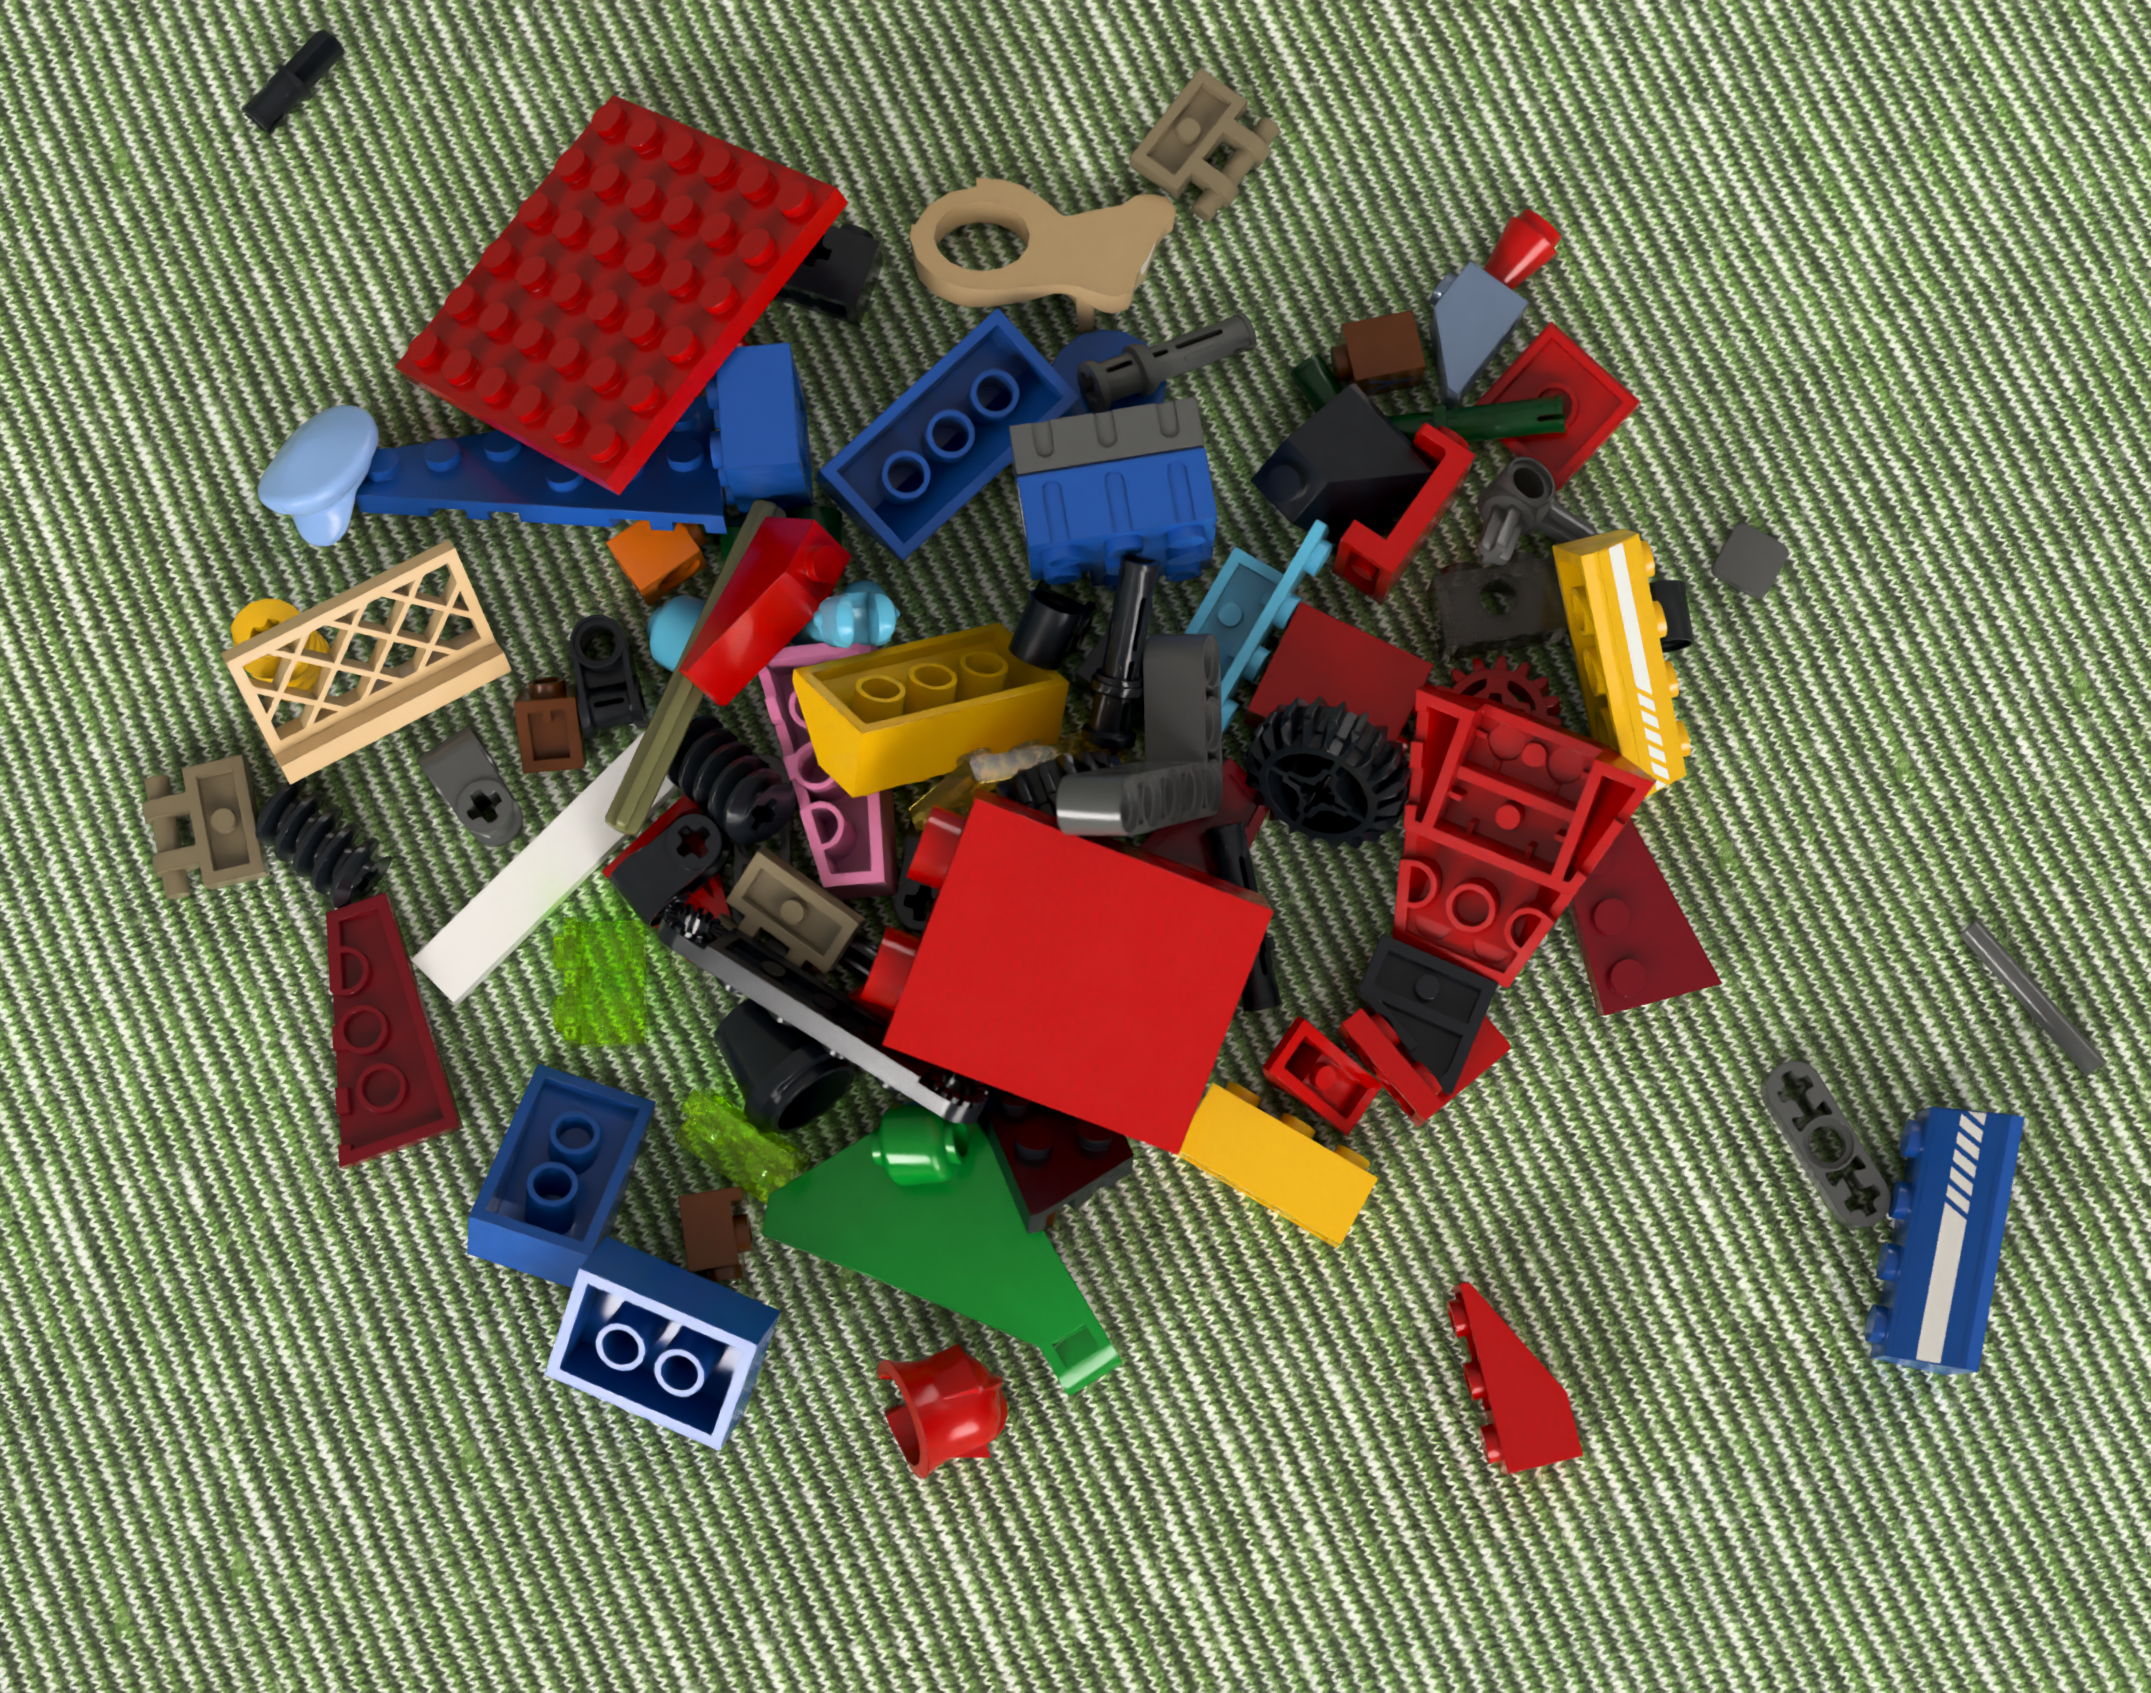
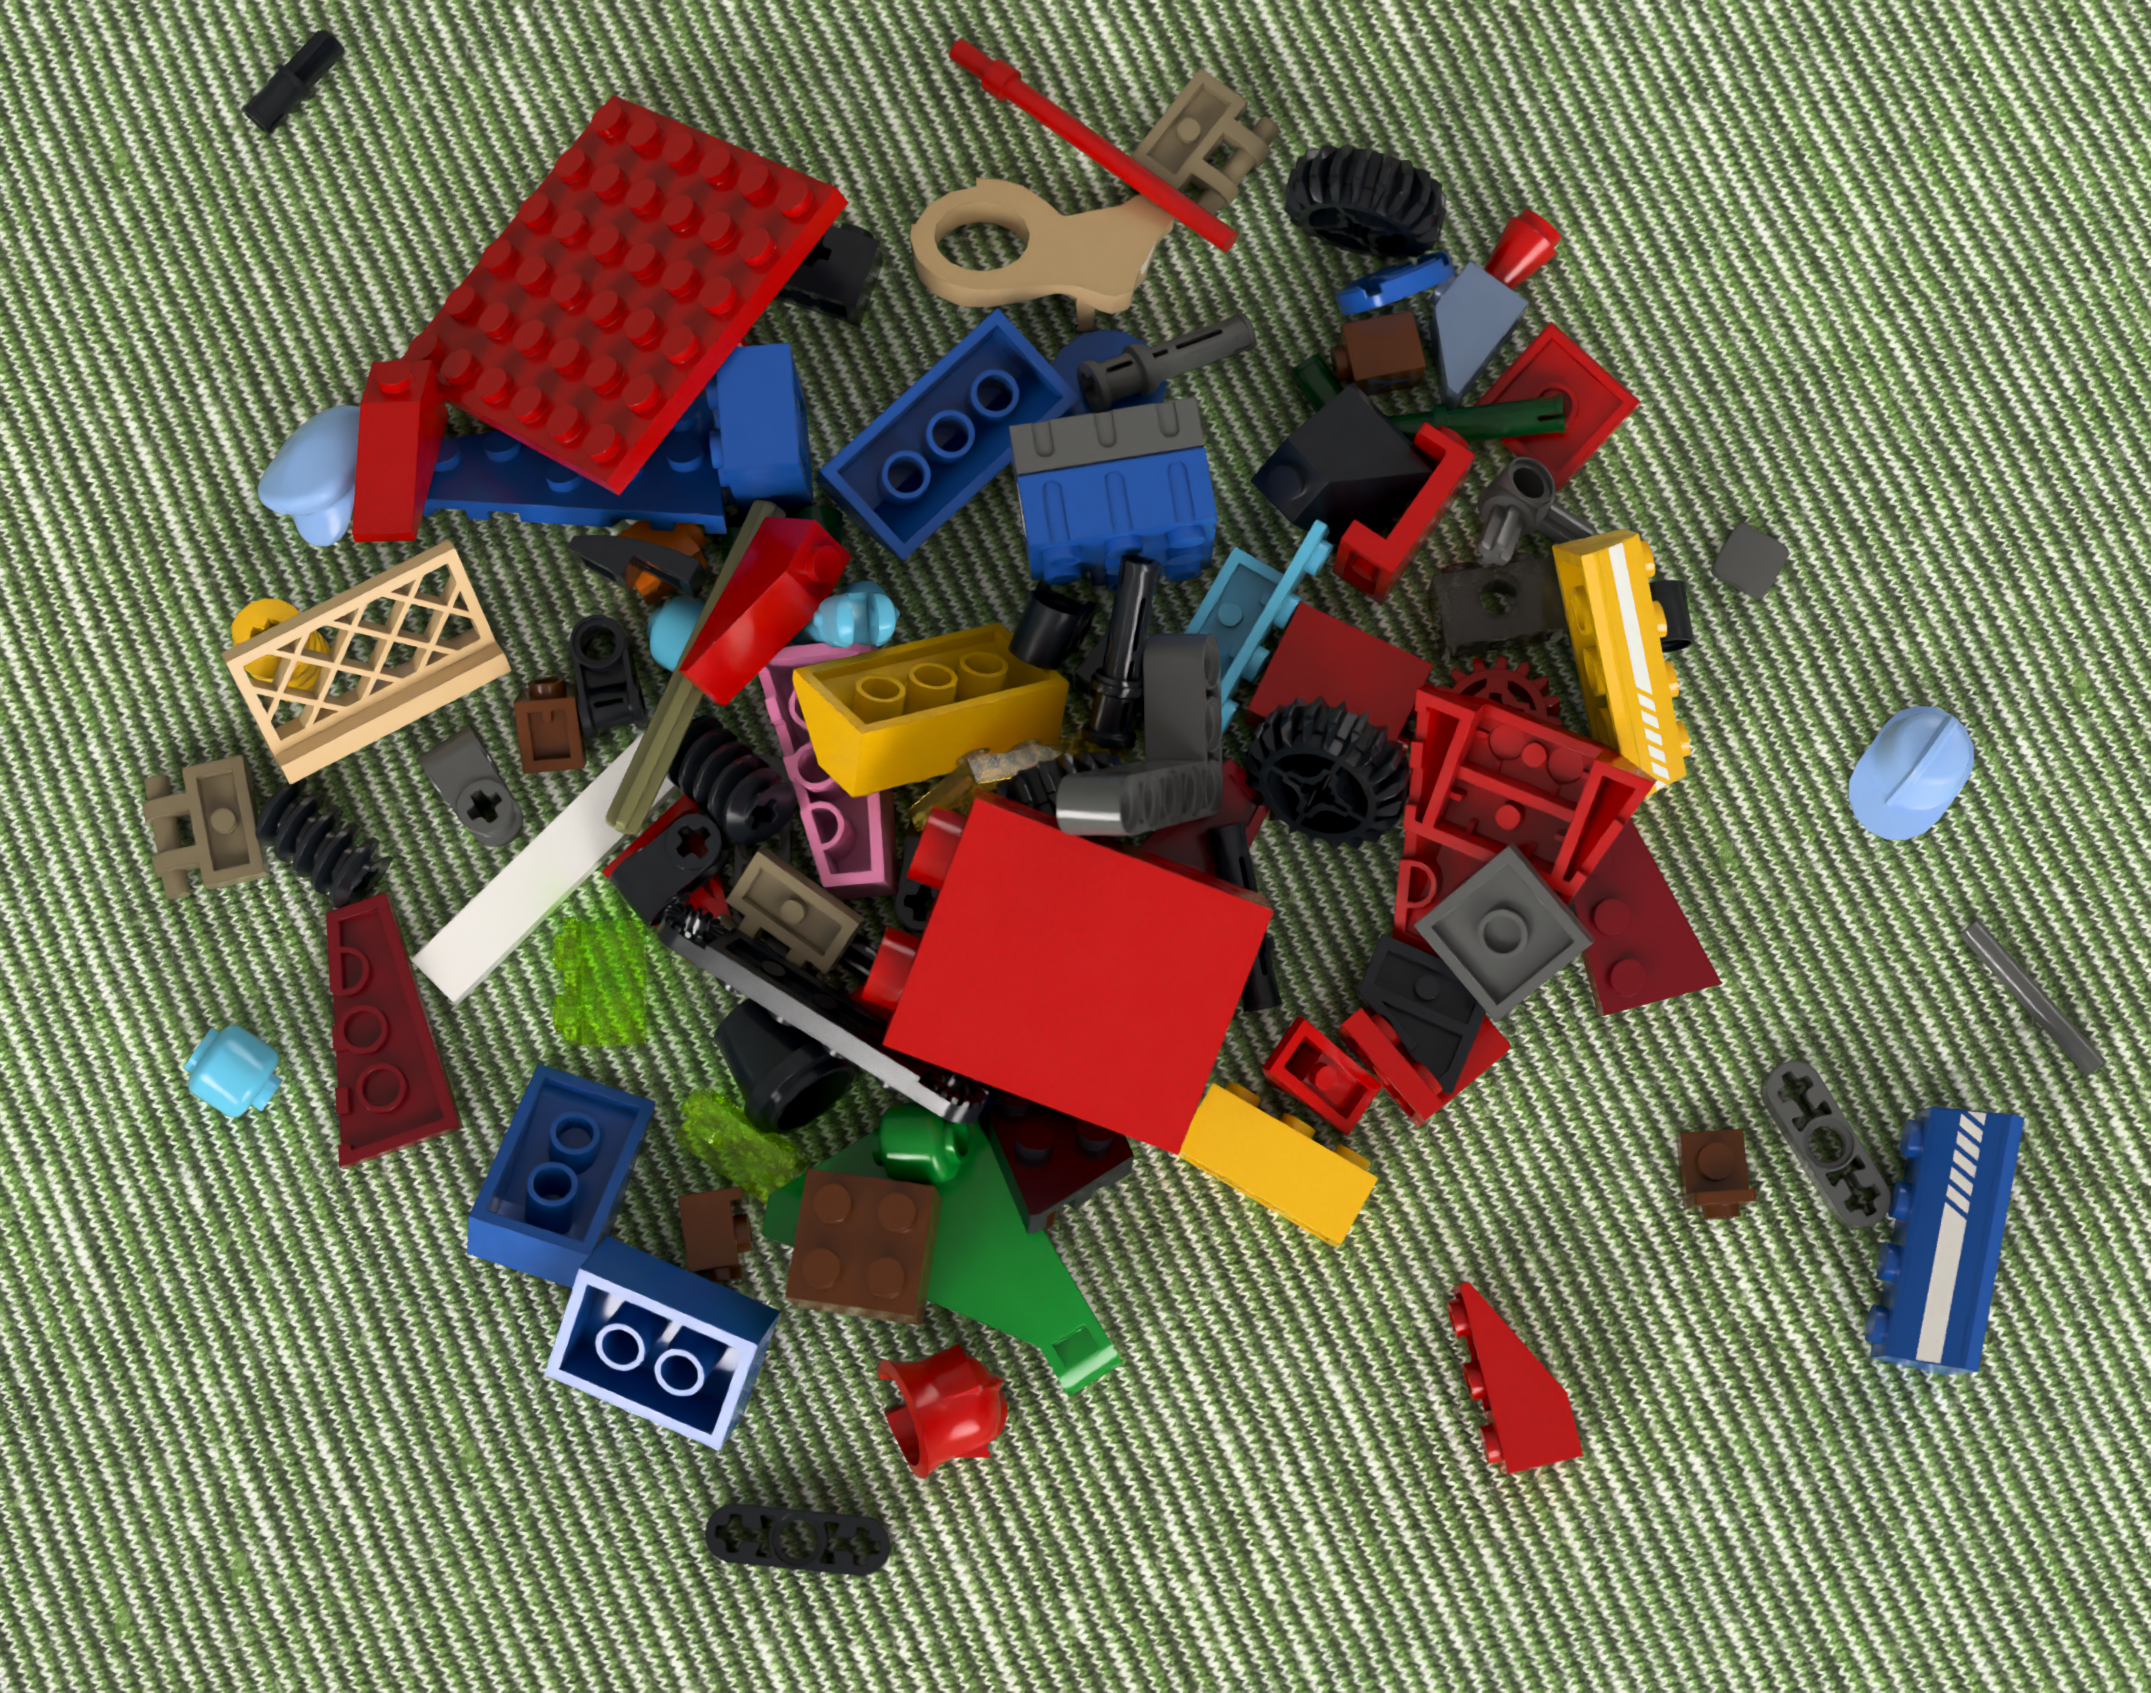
none -> medium azure head [183,1024,283,1118]
none -> red slope [352,360,449,542]
none -> black slope [567,535,707,599]
none -> black beam [705,1503,892,1576]
none -> reddish brown brick [785,1168,943,1325]
none -> red bar [949,38,1238,253]
none -> black gear [1284,144,1447,261]
none -> blue tile [1334,251,1455,315]
none -> dark grey tile [1414,843,1596,1023]
none -> reddish brown bracket [1676,1129,1757,1220]
none -> light blue piece [1848,706,1974,840]

